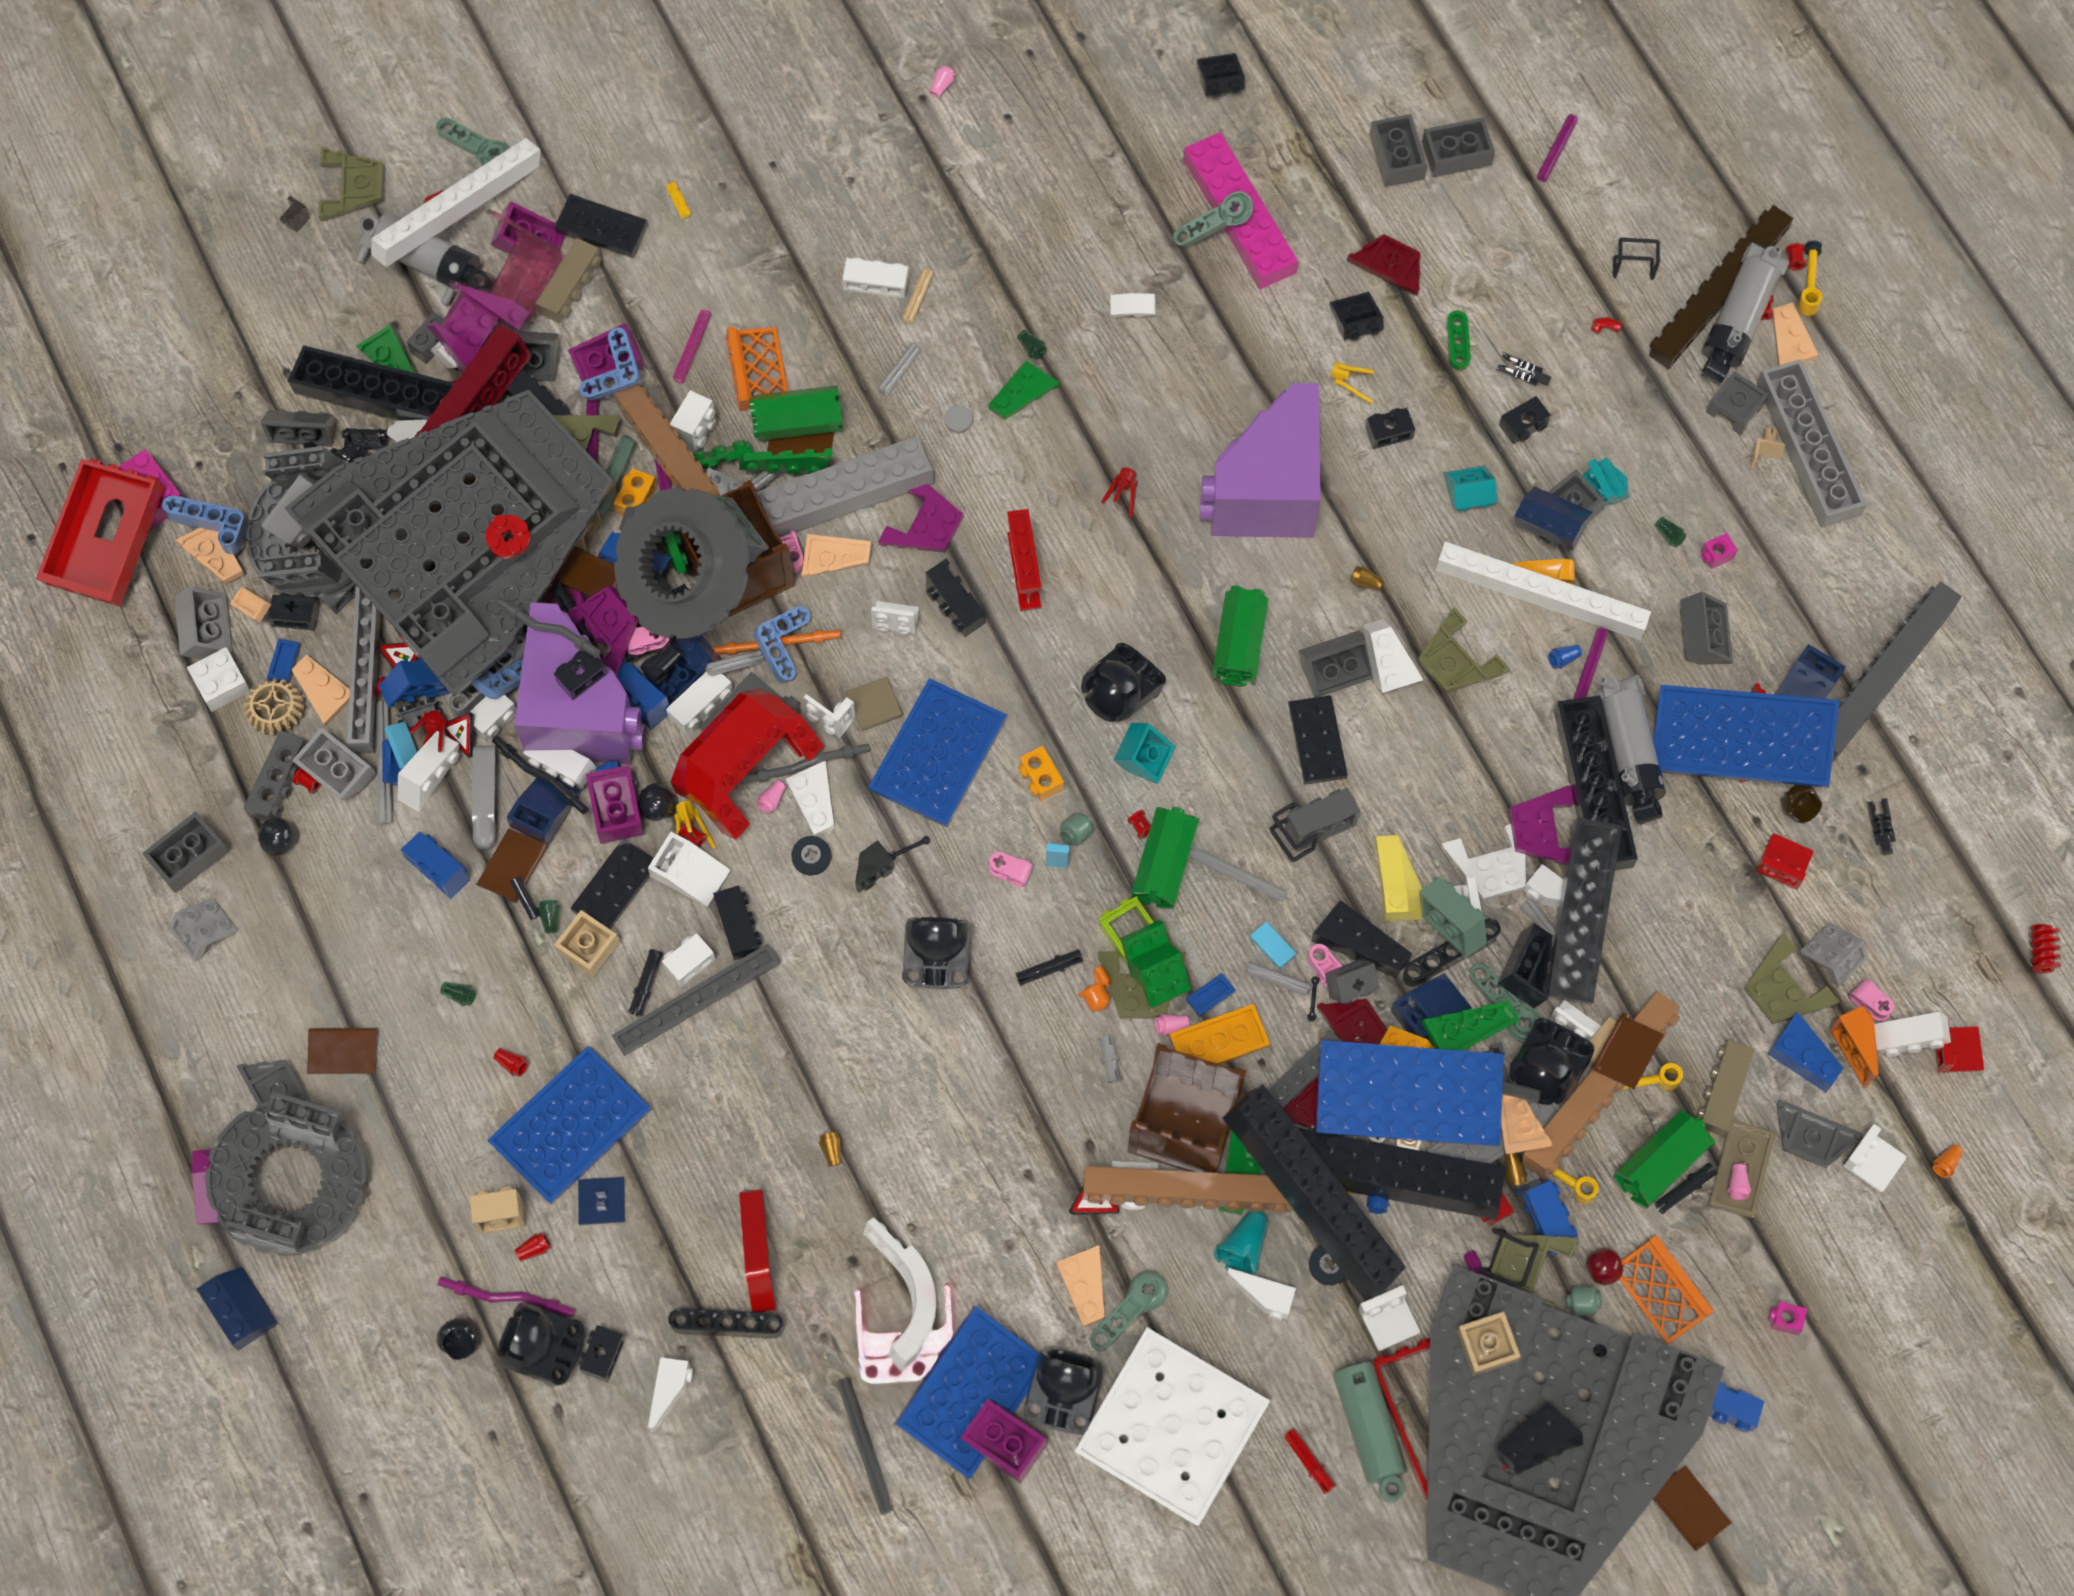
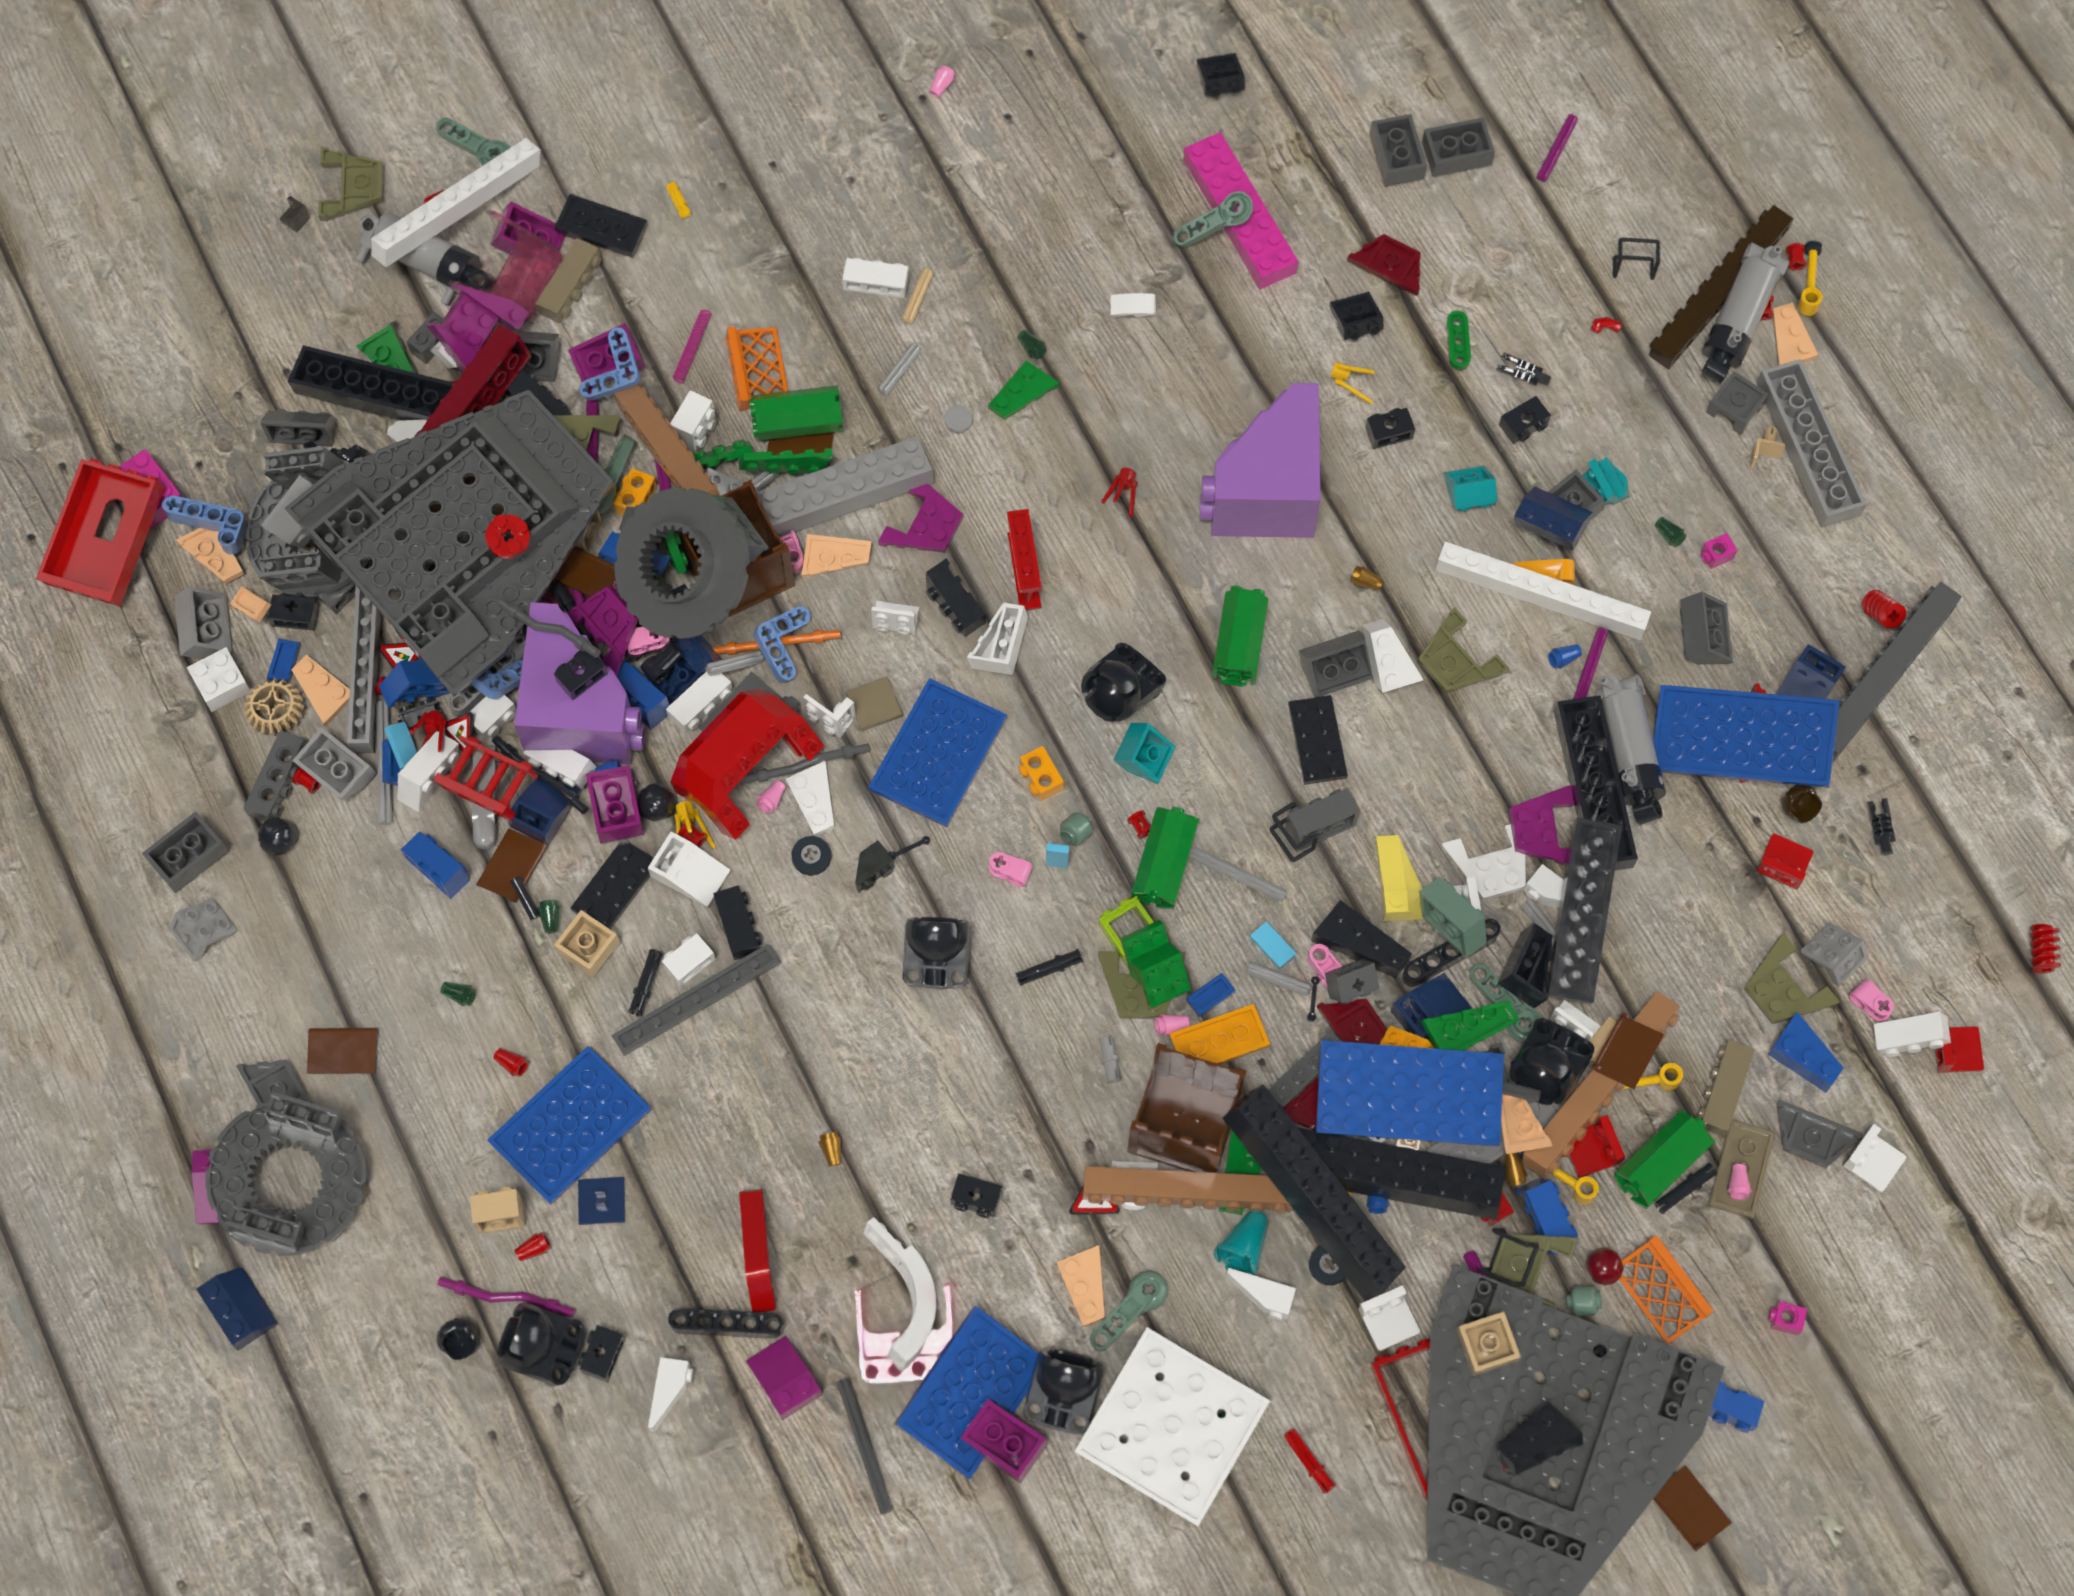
black hinge [342,428,388,449] -> none
orange piece [1078,965,1111,1012] -> none
sand green piece [1333,1362,1407,1504] -> none
orange slope [1829,1005,1879,1088] -> none
orange cone [1932,1144,1963,1178] -> none
none -> red fence [433,735,538,821]
none -> magenta slope [746,1336,822,1421]
none -> black brick [950,1173,1003,1218]
none -> white wedge [967,603,1028,675]
none -> red bracket [1569,1115,1625,1178]
none -> red piece [1862,589,1907,628]

